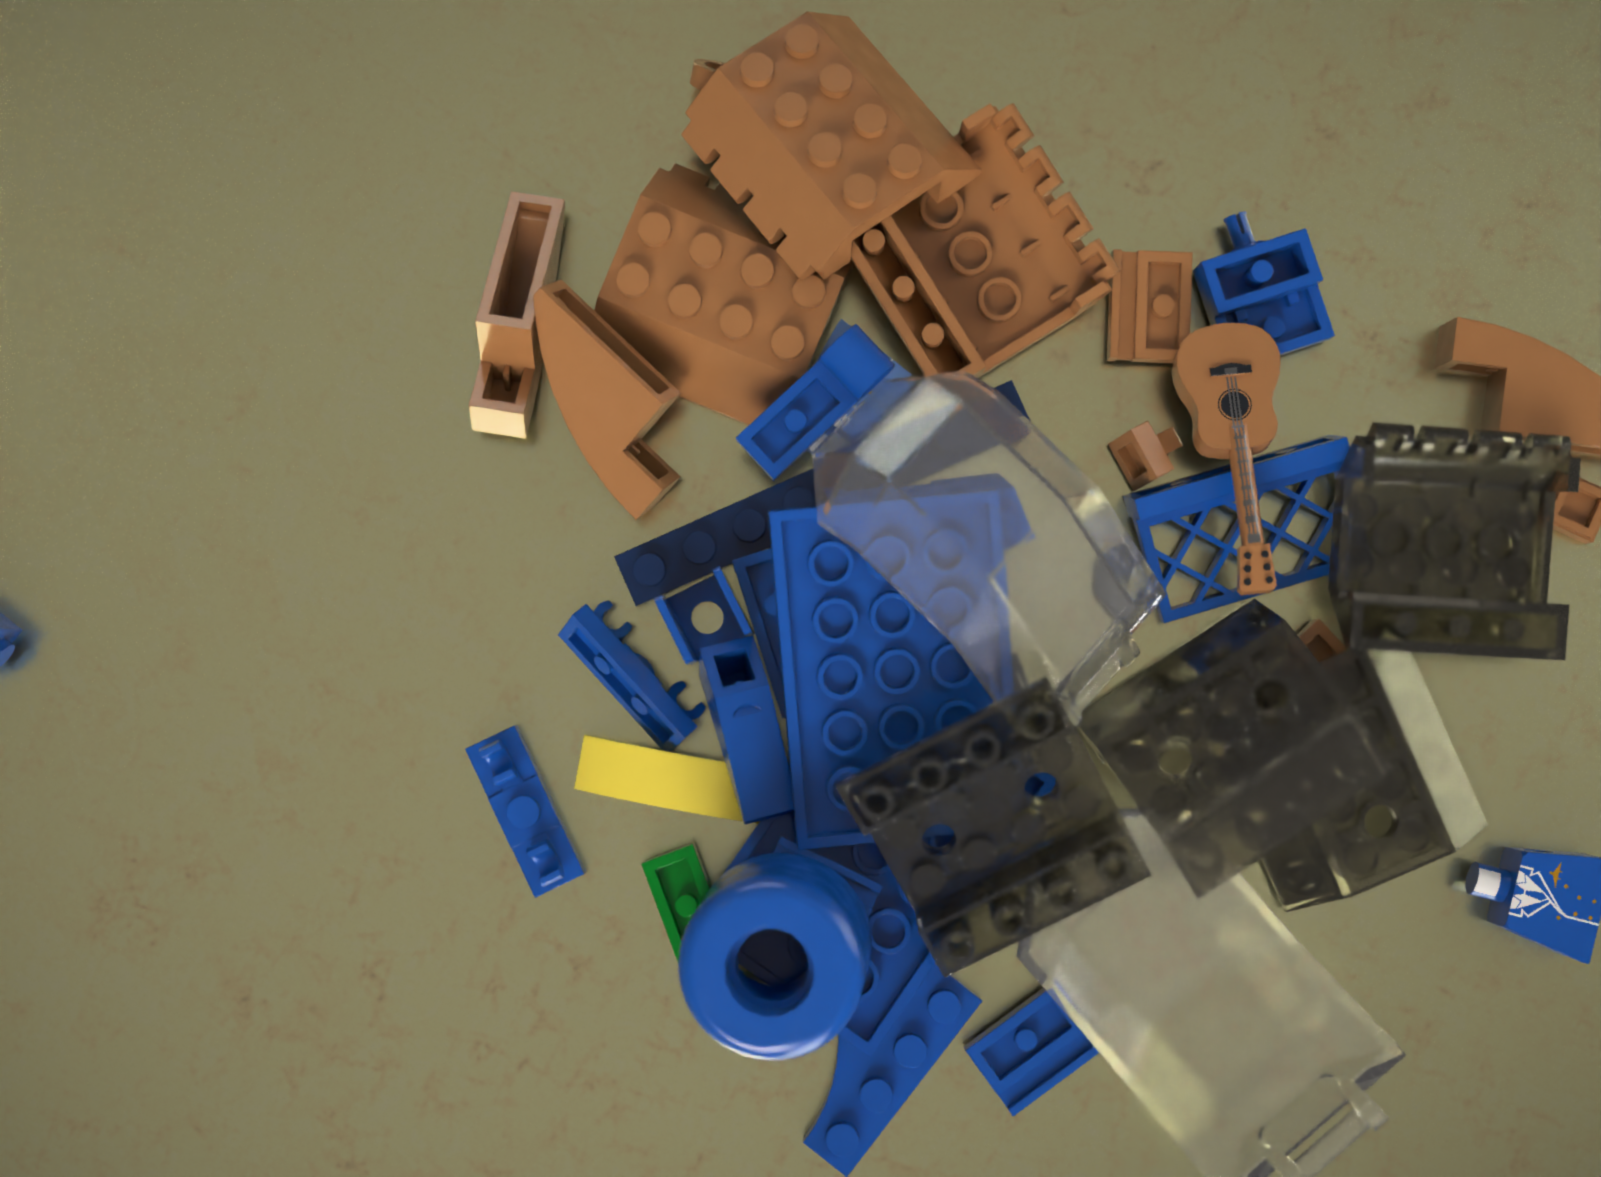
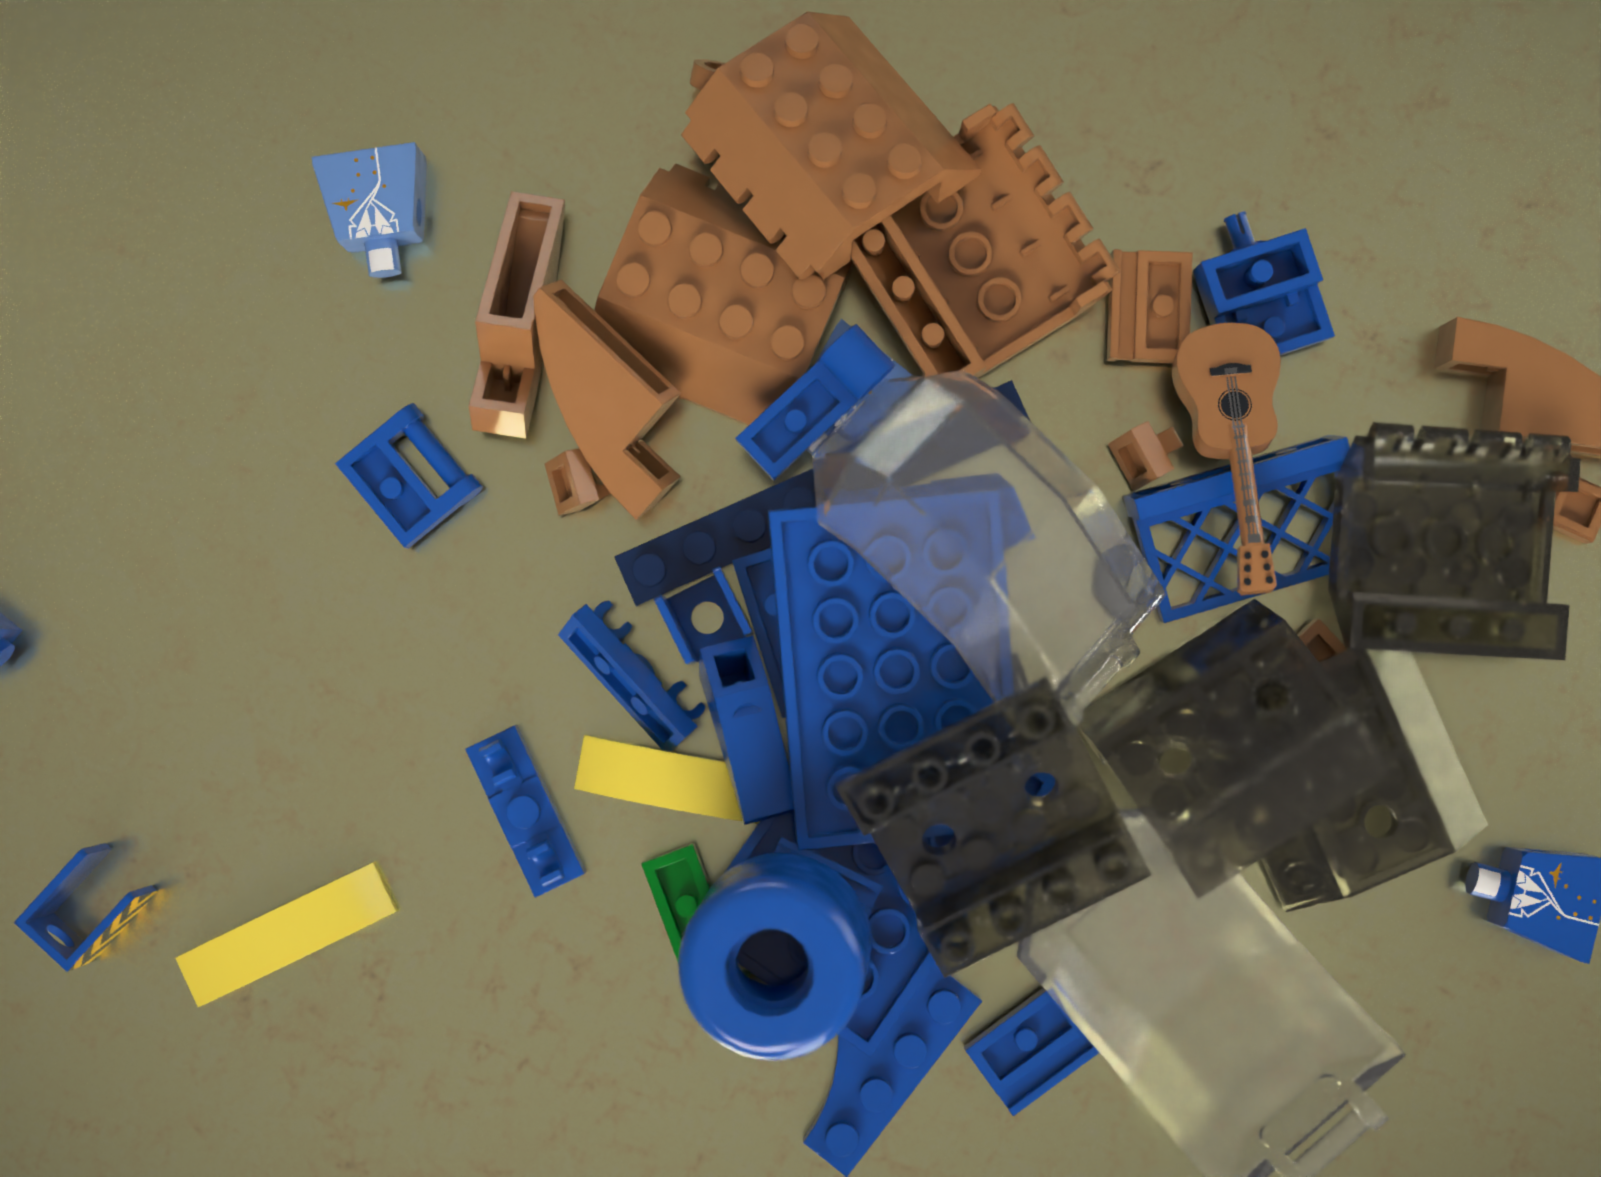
none -> blue piece [14,843,157,972]
none -> light yellow slope [175,862,398,1007]
none -> medium blue torso [311,142,427,278]
none -> blue plate [335,403,483,549]
none -> medium nougat tile [544,448,611,516]

